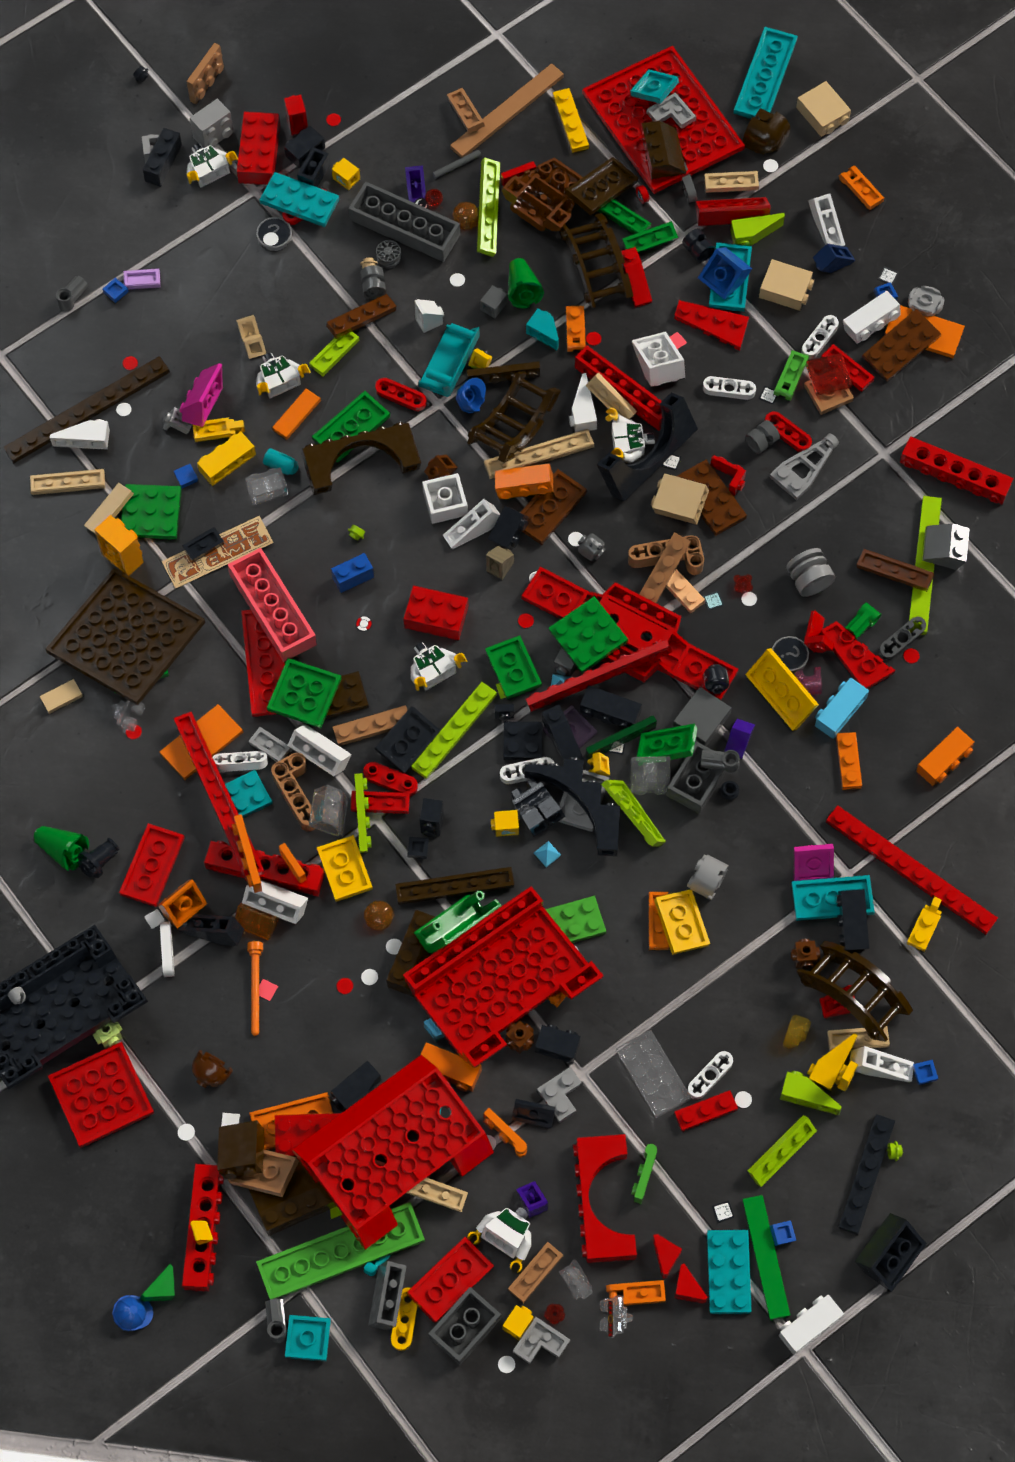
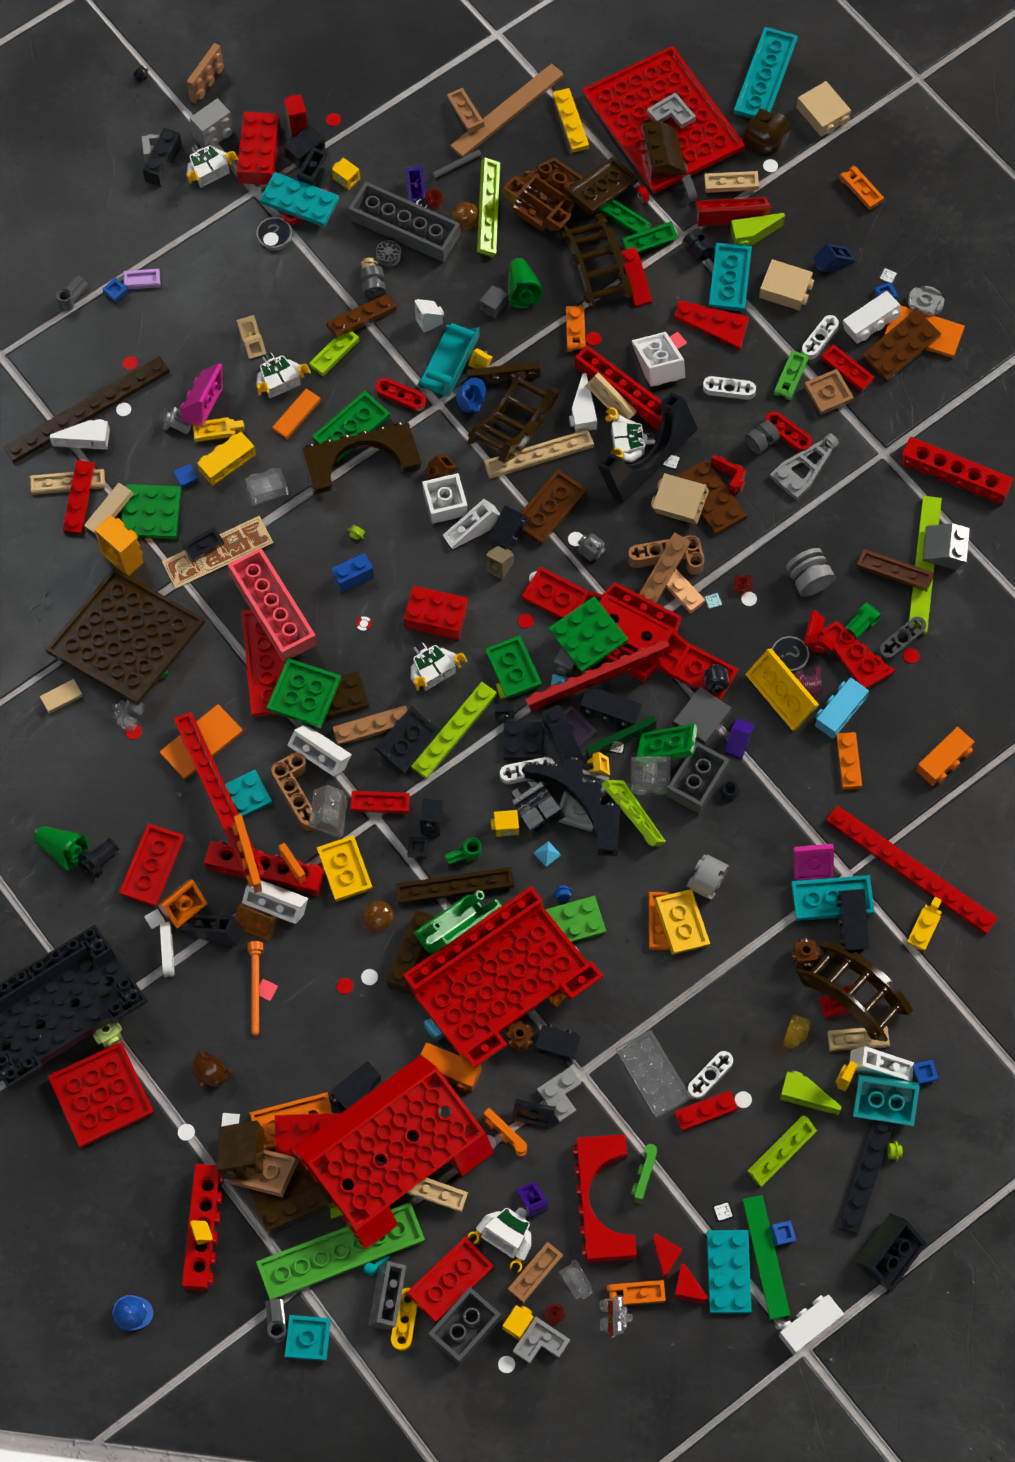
light grey hinge [8,987,26,1004] -> none
green slope [140,1264,175,1302] -> none
white beam [212,751,268,772] -> none
light grey plate [248,727,291,762] -> none
teal arm [263,448,299,475] -> none
lime plate [354,773,372,853] -> none
red plate [363,762,418,796] -> none
white sticker [386,939,402,955] -> none
white sticker [450,273,465,287] -> none
orange brick [495,464,553,499] -> none
red plate [501,161,536,187] -> none
teal slope [526,309,559,350] -> none
teal plate [630,69,679,104] -> none
blue slope [698,247,752,299] -> none
dark grey piece [701,750,740,773] -> none
sticker [759,386,777,404] -> none
clear red plate [806,353,852,396] -> none
yellow slope [807,1034,858,1091] -> none
white slope [808,194,845,246] -> none
none -> red plate [63,460,95,535]
none -> green axle [445,838,482,865]
none -> blue plate [553,885,573,903]
none -> teal slope [853,1074,920,1126]

